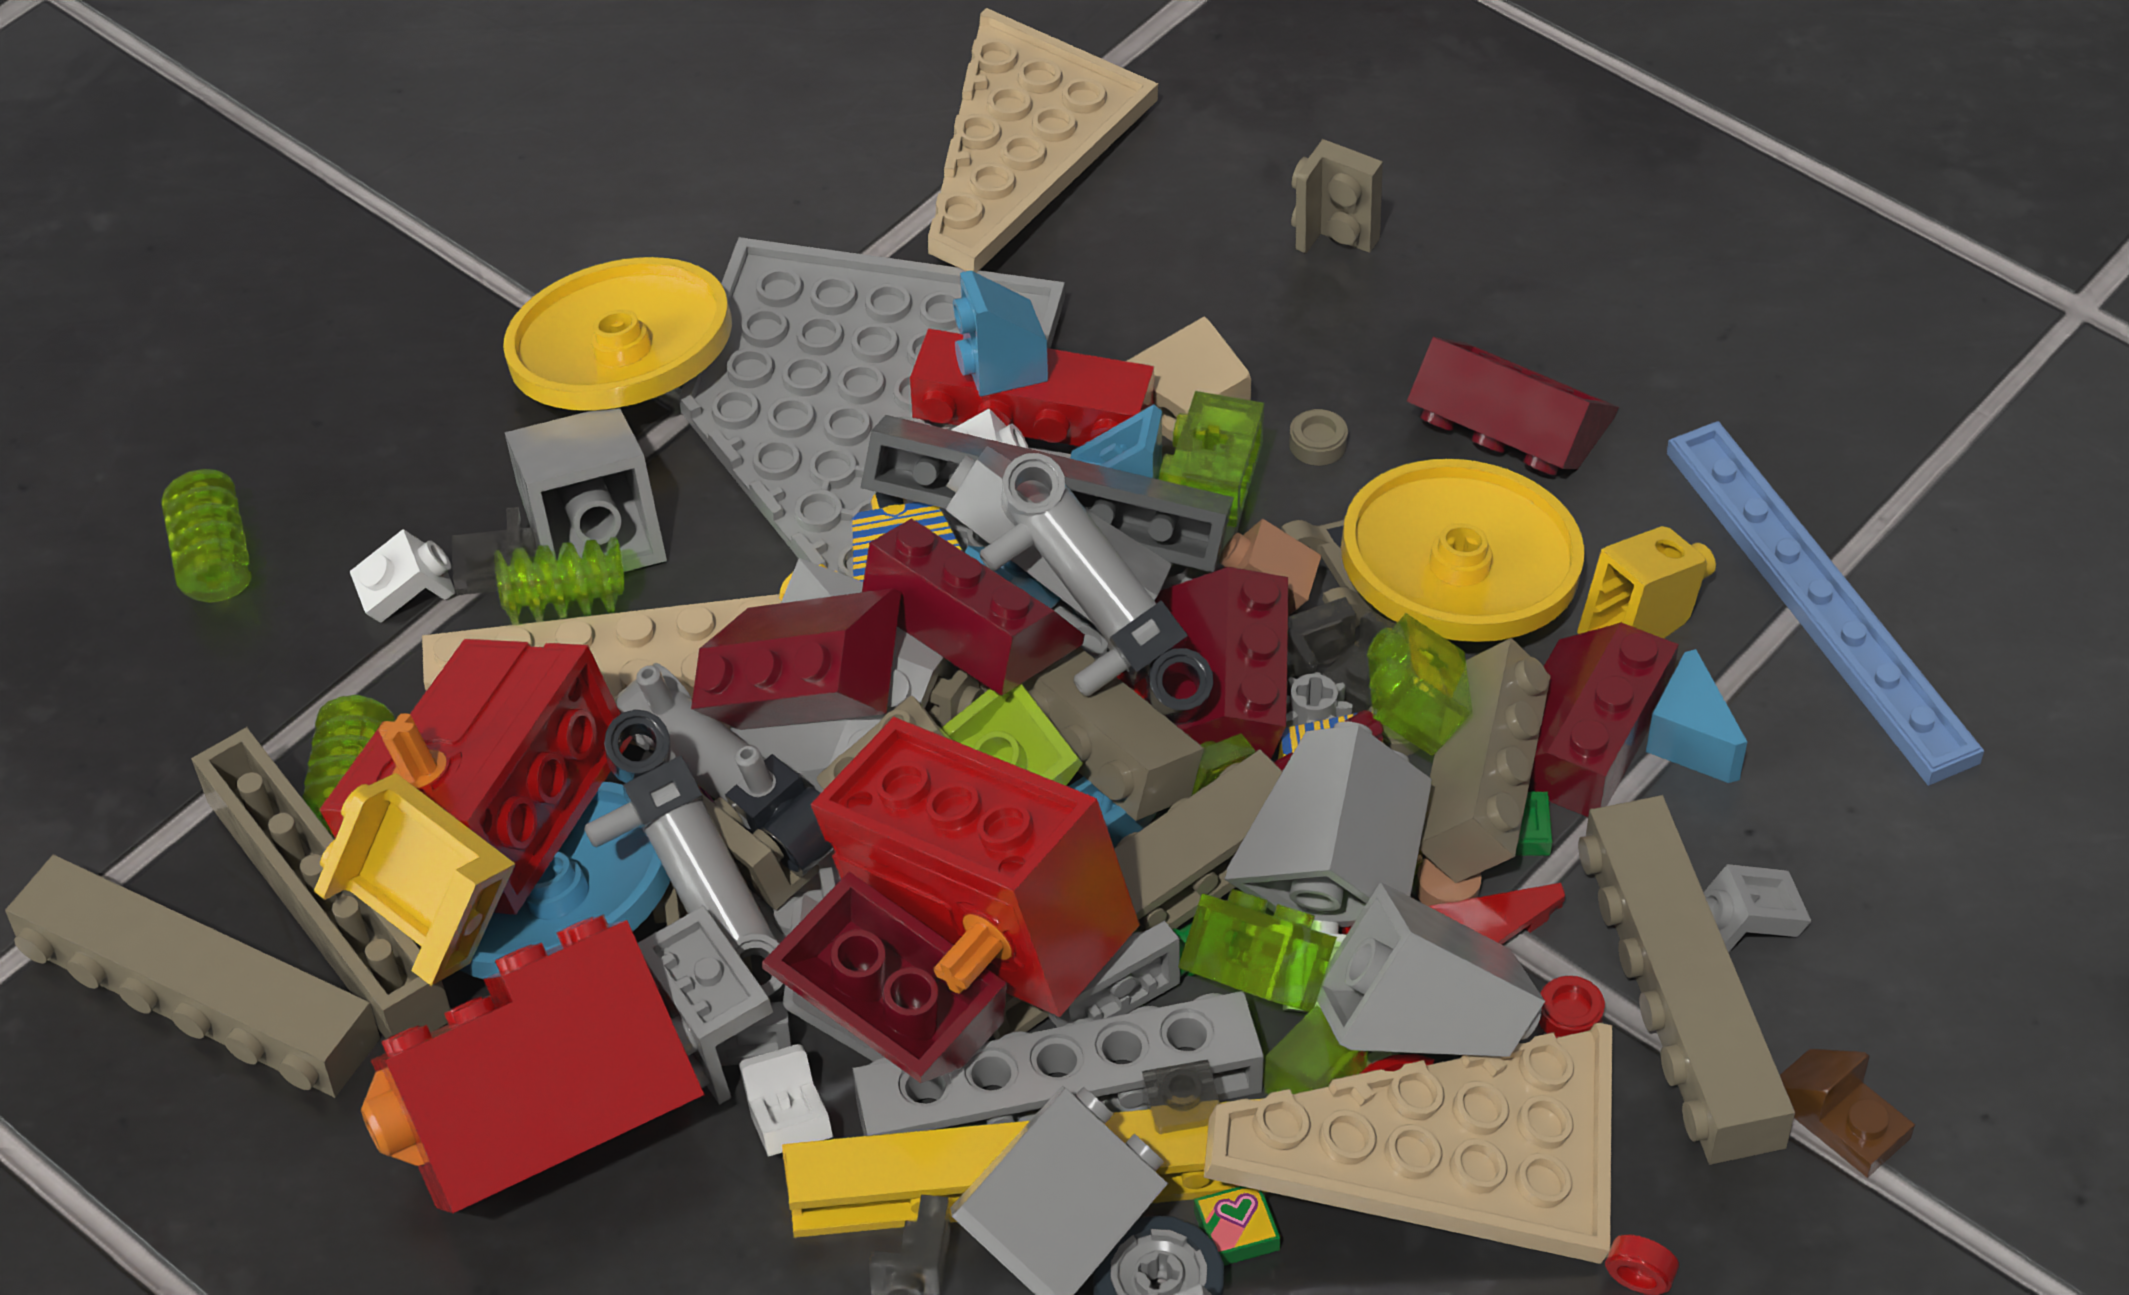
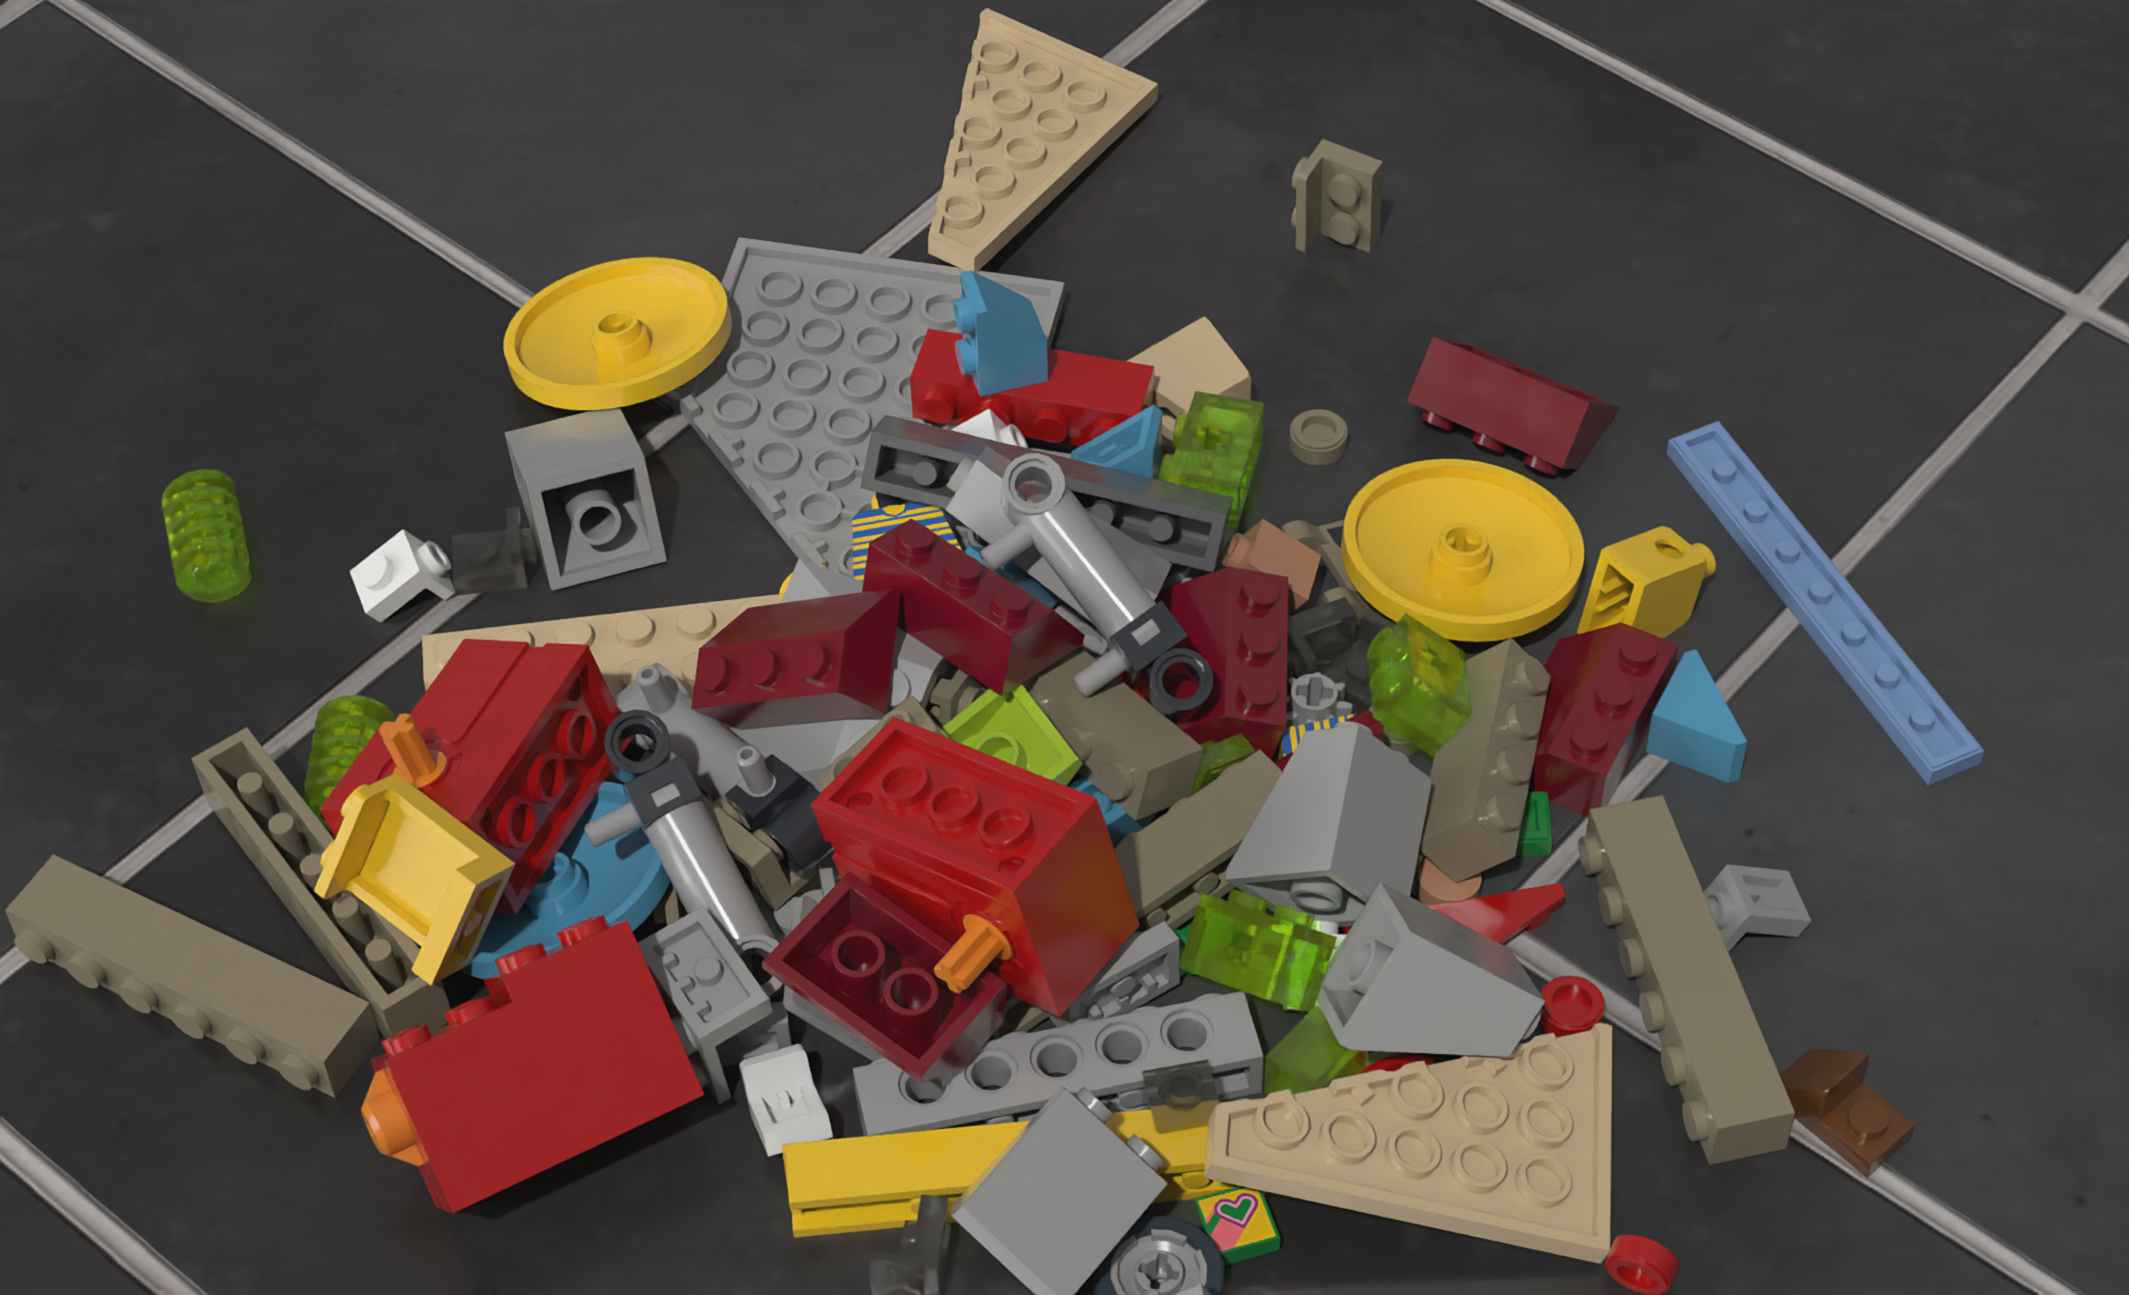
clear neon green piece [494,537,624,625] -> none

